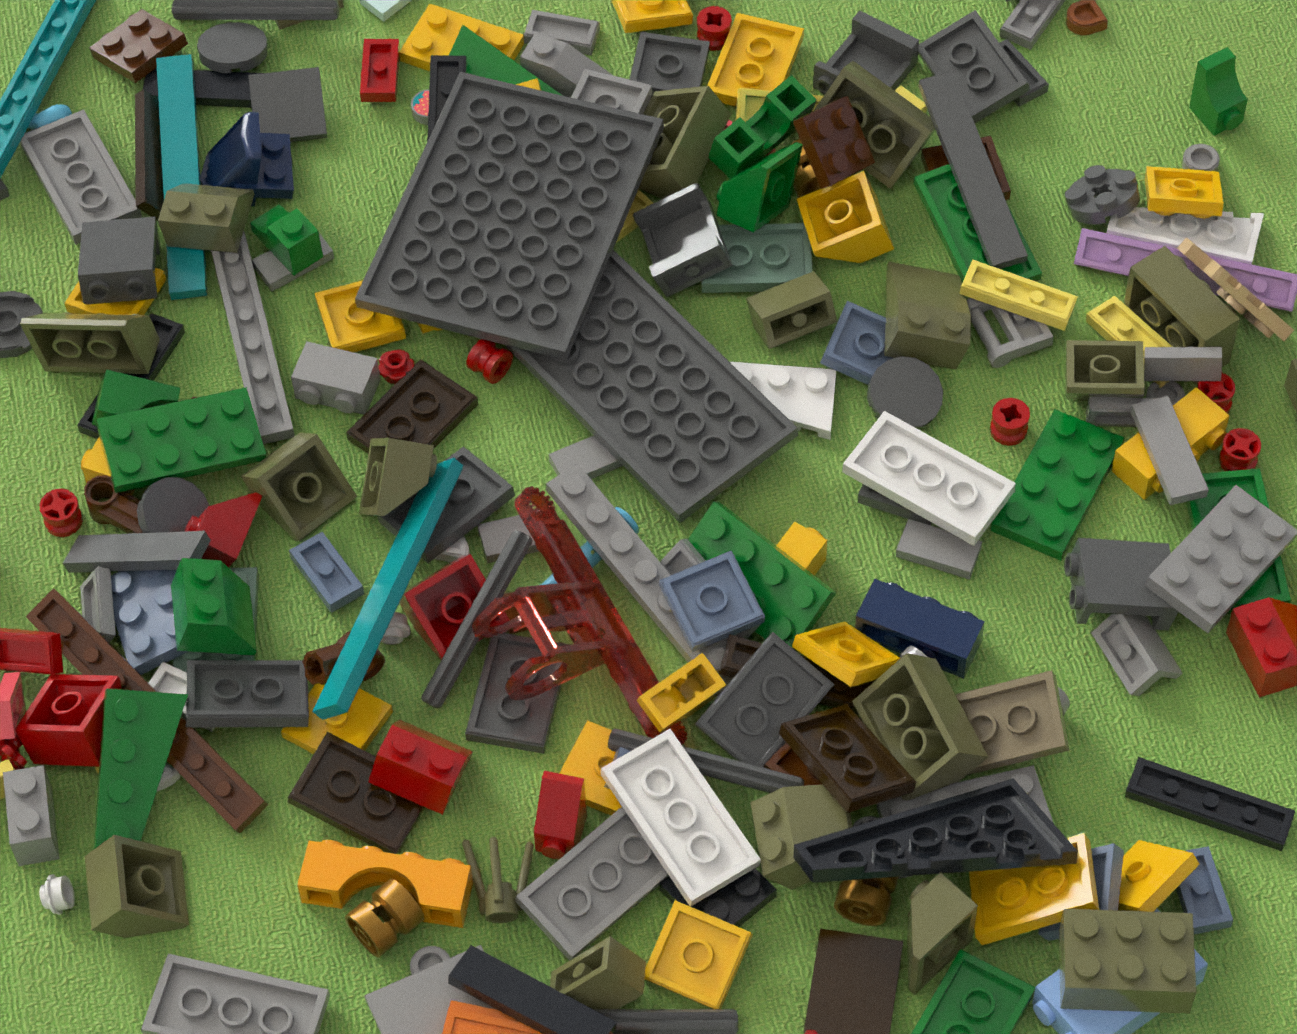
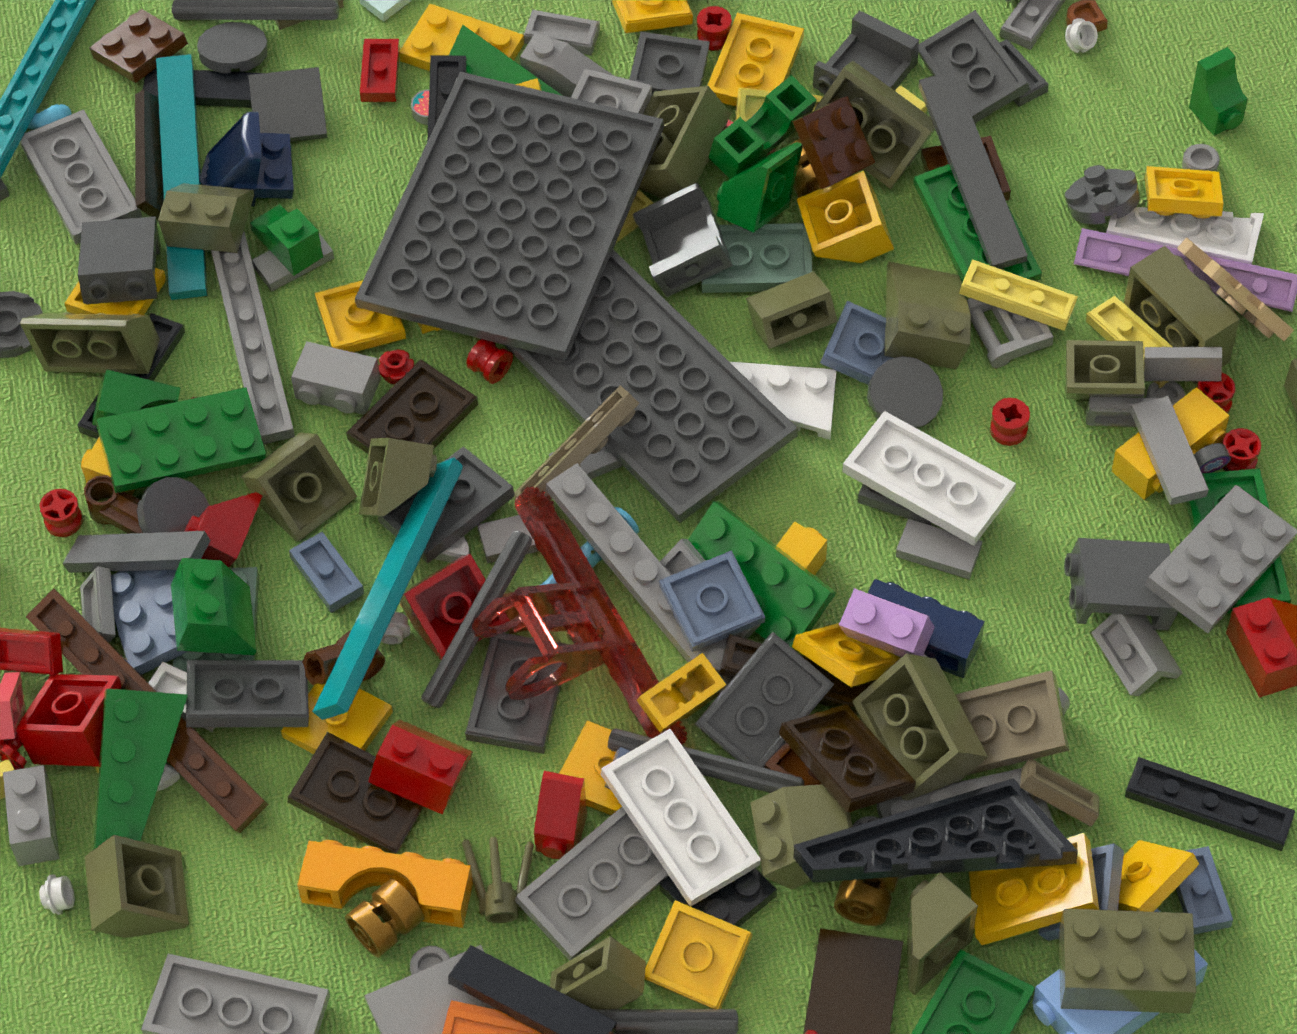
green plate [990,409,1125,561] -> none
none -> dark tan plate [514,385,640,513]
none -> lavender brick [839,588,935,657]
none -> dark tan tile [1020,758,1099,827]
none -> white plate [1065,18,1098,53]
none -> dark grey tile [1194,443,1231,473]

